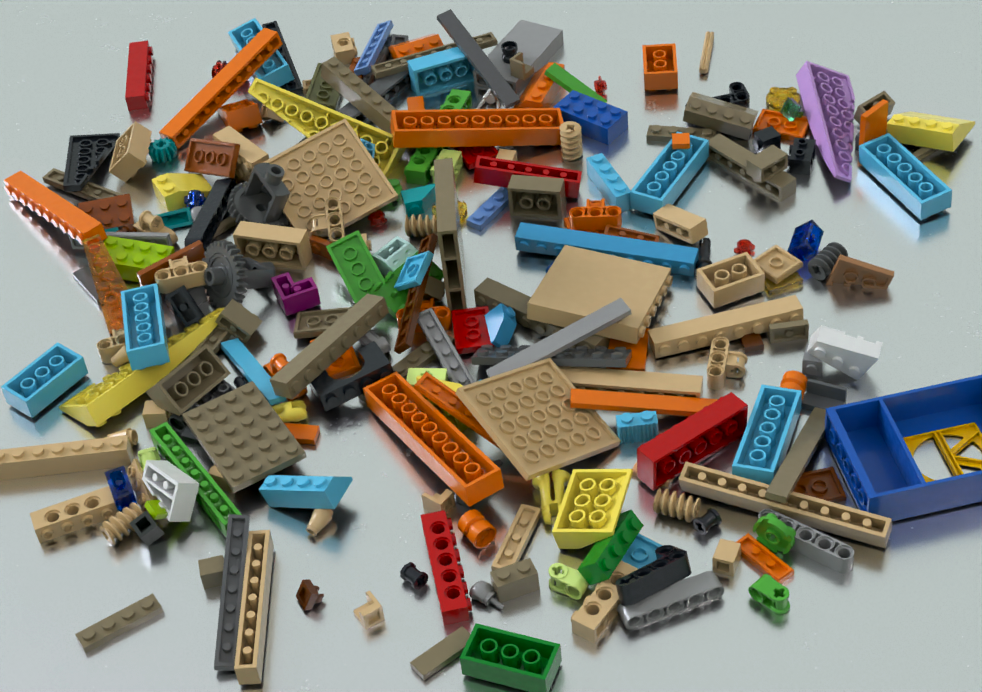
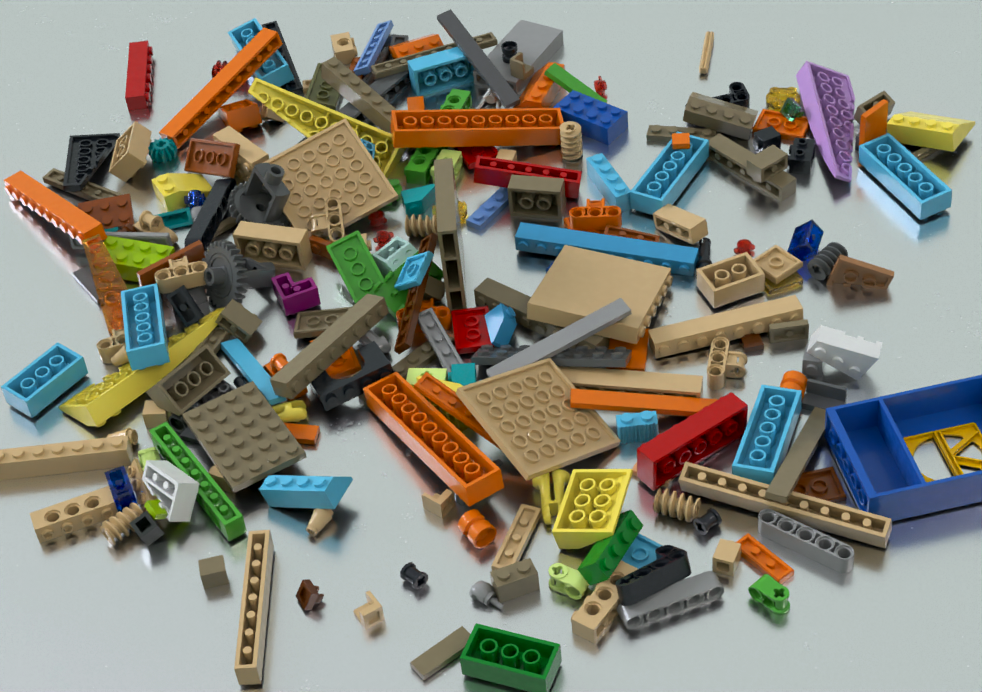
dark tan plate [75,593,164,653] -> none
dark grey plate [214,514,250,671] -> none
red brick [420,510,472,626] -> none
orange brick [642,43,678,91] -> none
bright green plate [753,513,796,554] -> none
none -> clear red plate [373,230,394,247]
none -> teal slope [448,363,477,386]

